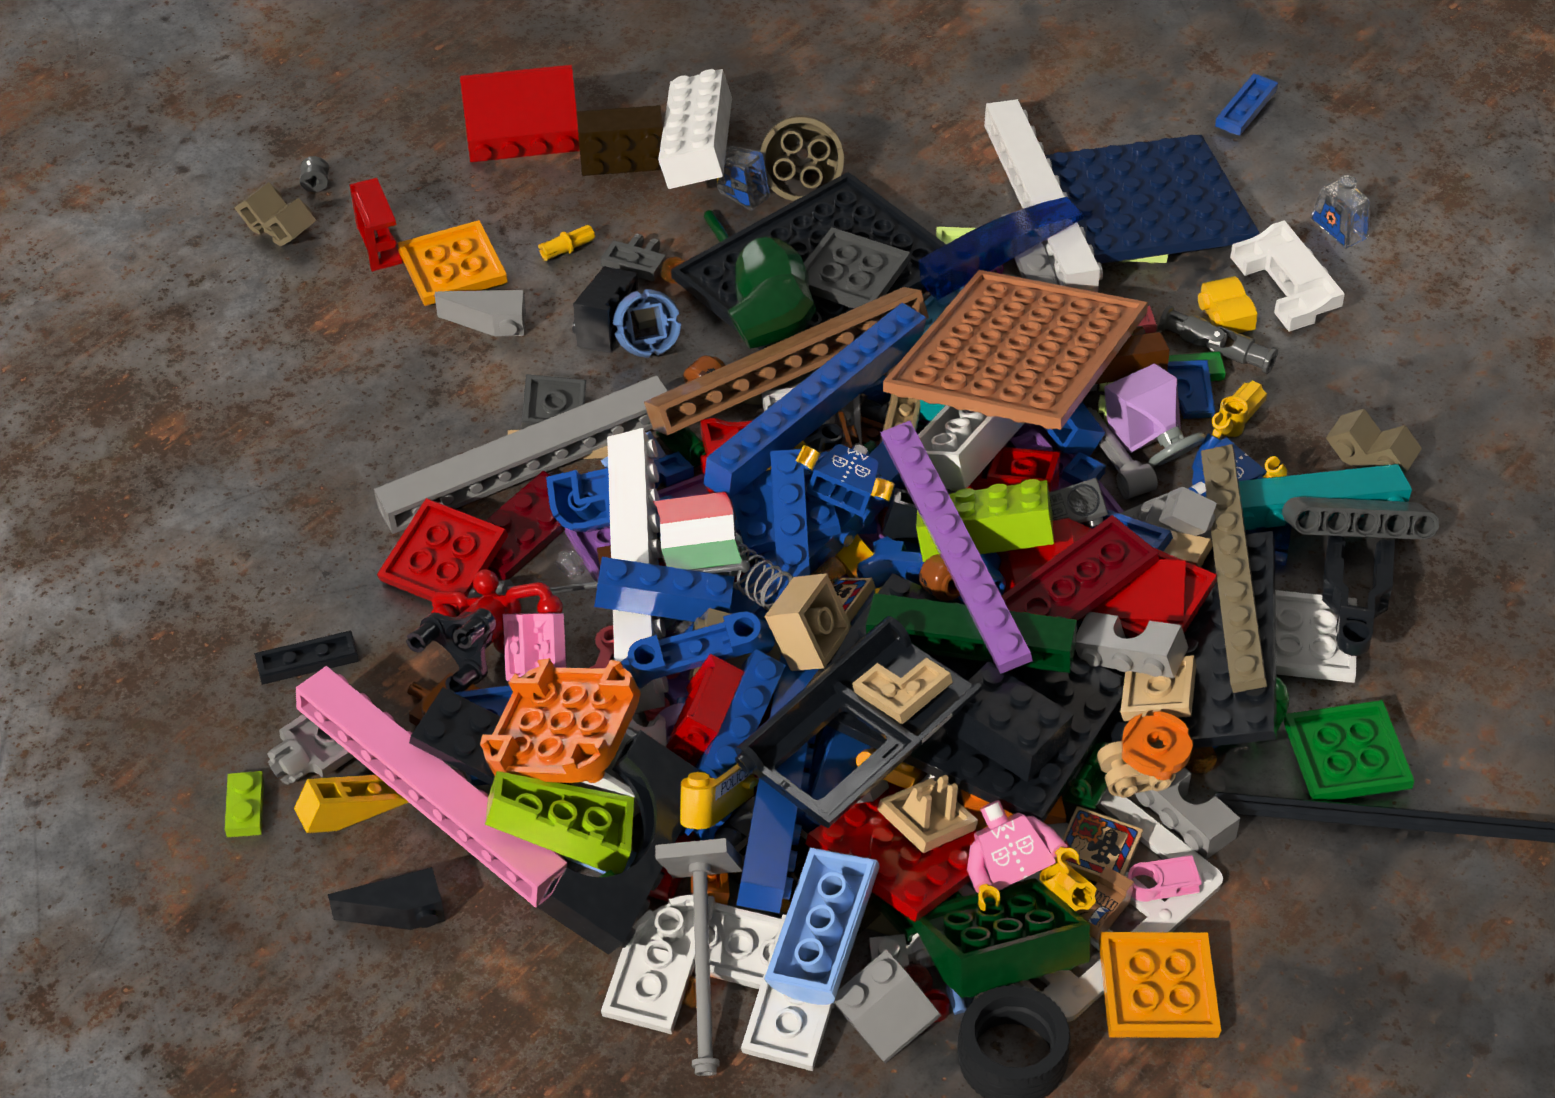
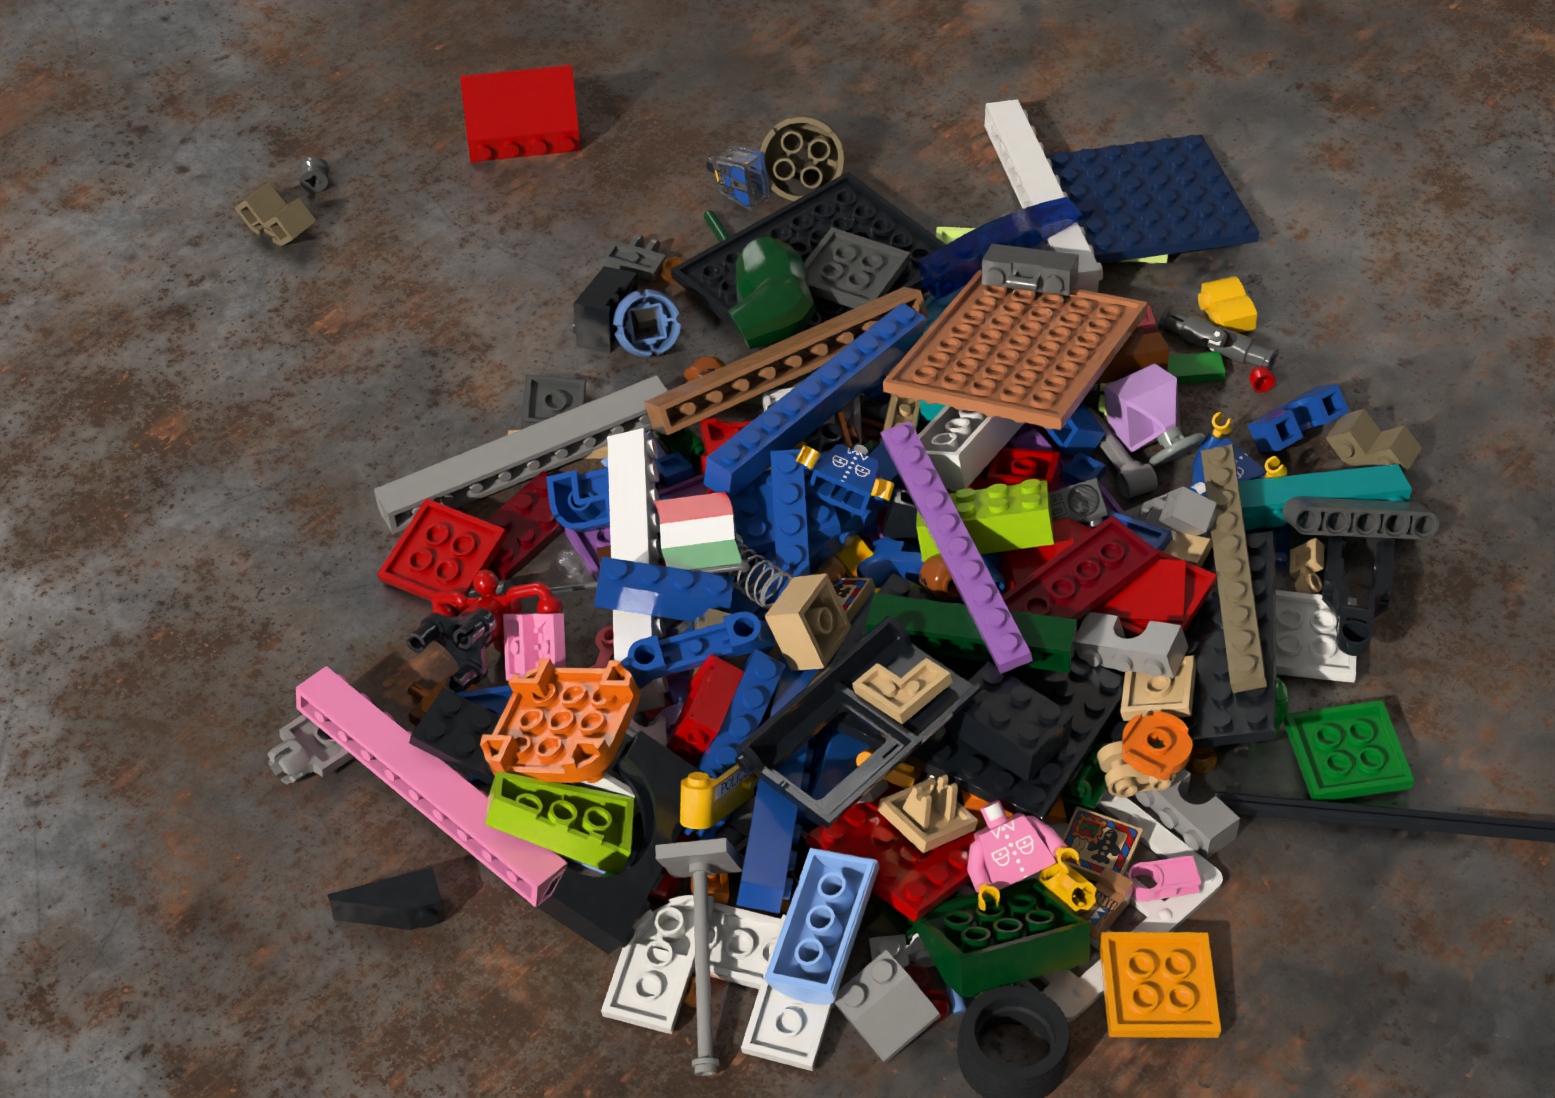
lime plate [225,771,264,837] -> none
black tile [254,630,359,685] -> none
yellow slope [294,775,409,833] -> none
red window [349,178,403,272] -> none
light orange plate [397,220,508,306] -> none
light grey slope [435,290,526,336] -> none
yellow axle [538,225,595,261] -> none
dark brown brick [576,105,663,176] -> none
white brick [658,69,732,189] -> none
blue tile [1168,360,1215,419] -> none
blue plate [1215,73,1278,136] -> none
yellow piece [1219,380,1267,437] -> none
white bracket [1230,220,1345,332] -> none
clear torso [1310,175,1370,249] -> none
none -> dark grey piece [982,244,1079,296]
none -> blue arch [1247,384,1349,452]
none -> red hinge [1249,366,1276,393]
none -> tan plate [1290,538,1324,594]

